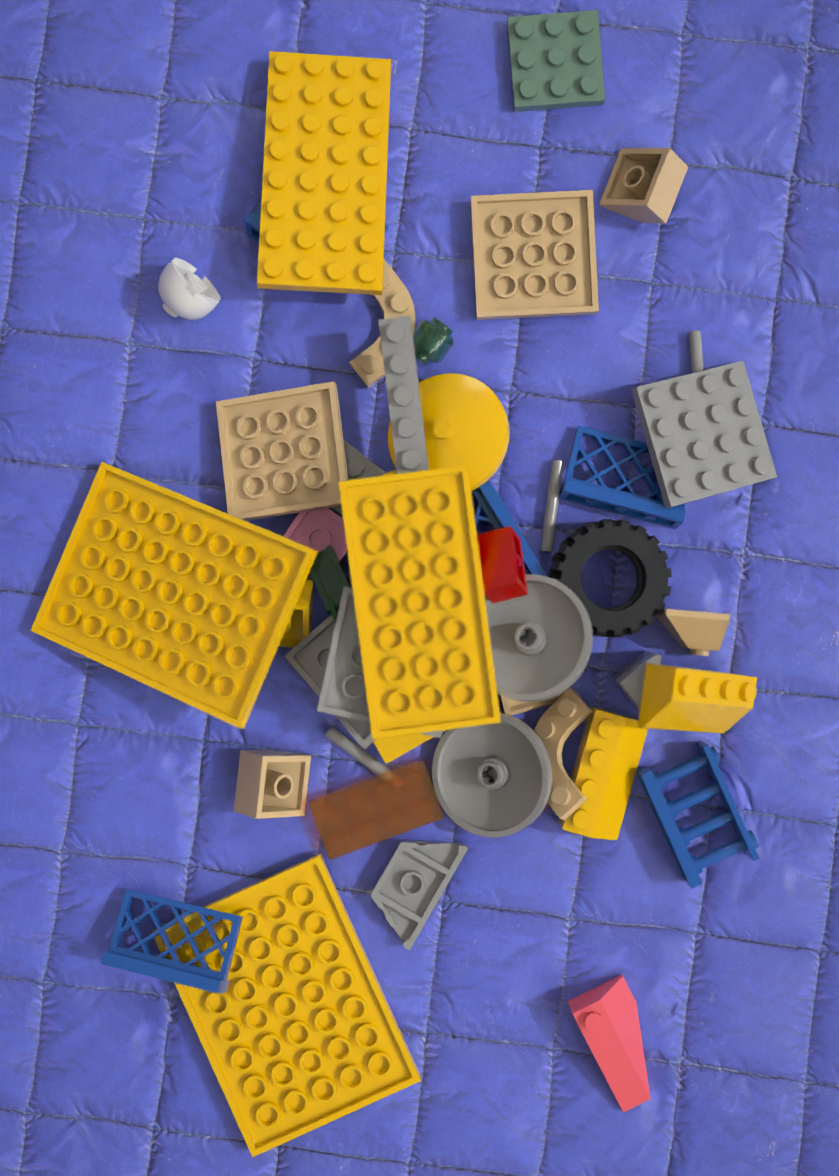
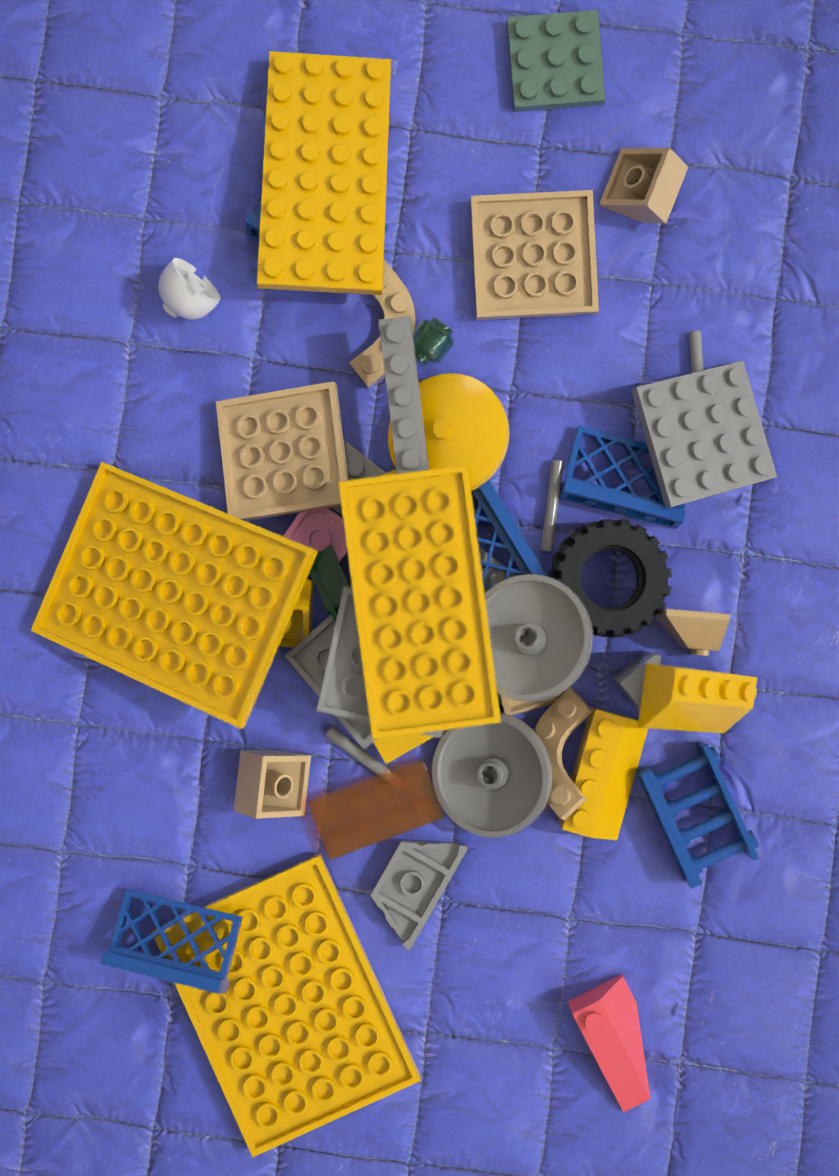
red brick [477,526,528,604] -> none

